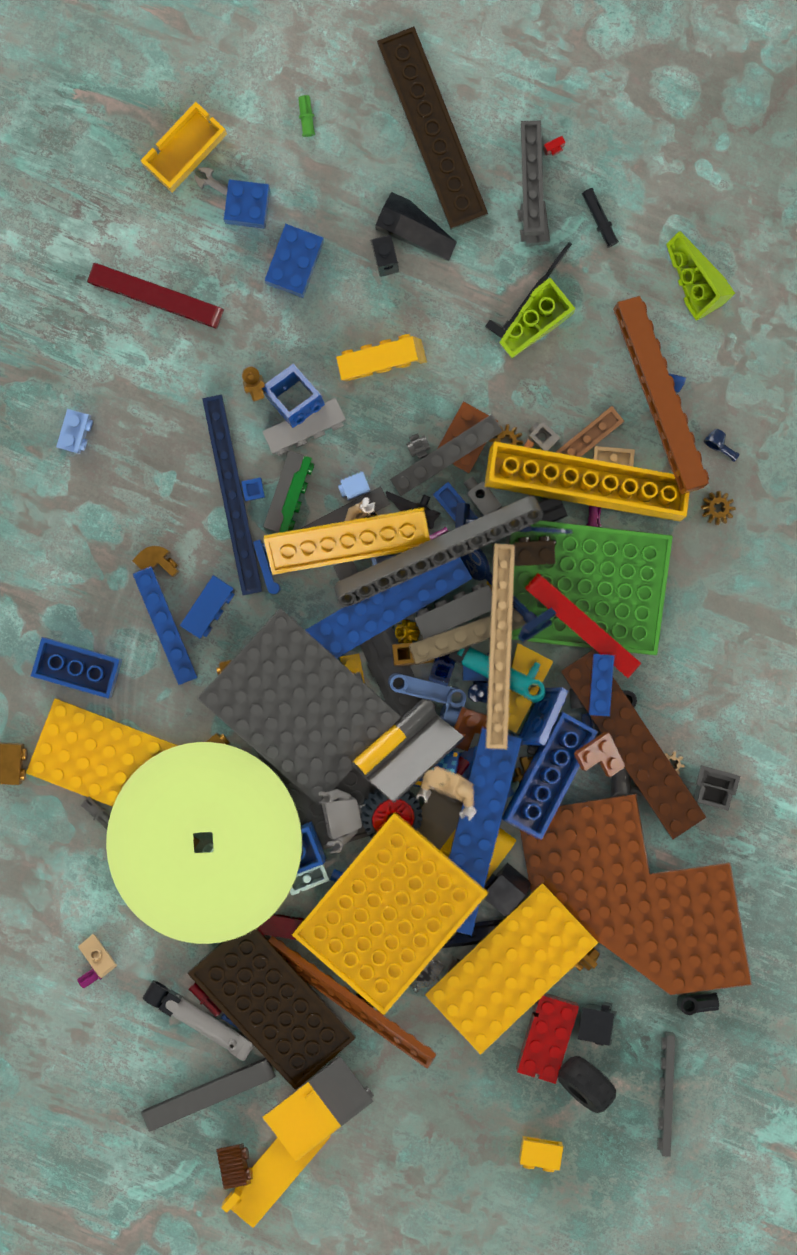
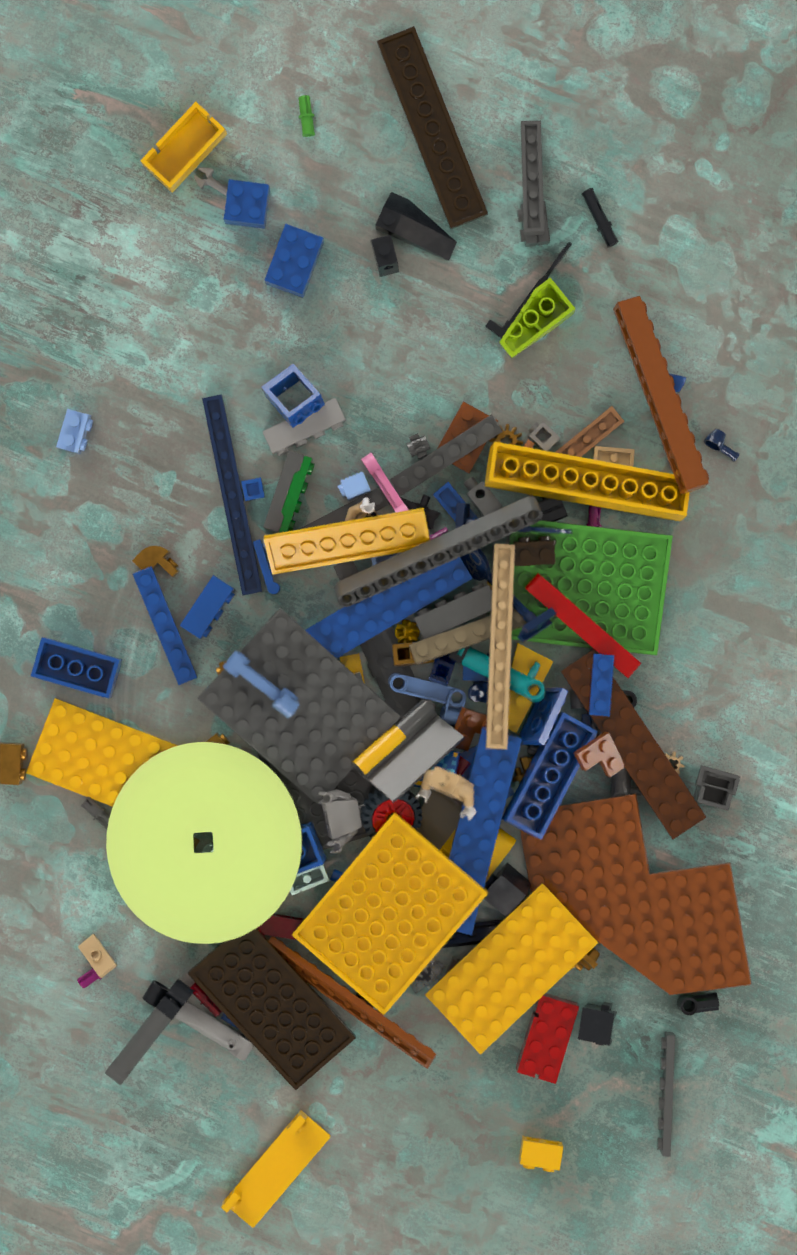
dark red beam [87,263,224,329] -> none
dark grey beam [141,1058,276,1131] -> none
reddish brown brick [216,1143,253,1190] -> none
pearl gold hips [242,366,265,402] -> none
door [262,1056,374,1161] -> none
yellow wedge [336,334,427,381] -> none
red plate [543,136,566,156] -> none
black tyre [558,1056,616,1113] -> none
lime wedge [666,231,736,321] -> none
pearl gold gear [701,491,736,525] -> none
none -> dark grey piece [105,978,194,1086]
none -> medium blue piece [223,650,299,719]
none -> bright pink piece [361,453,409,513]

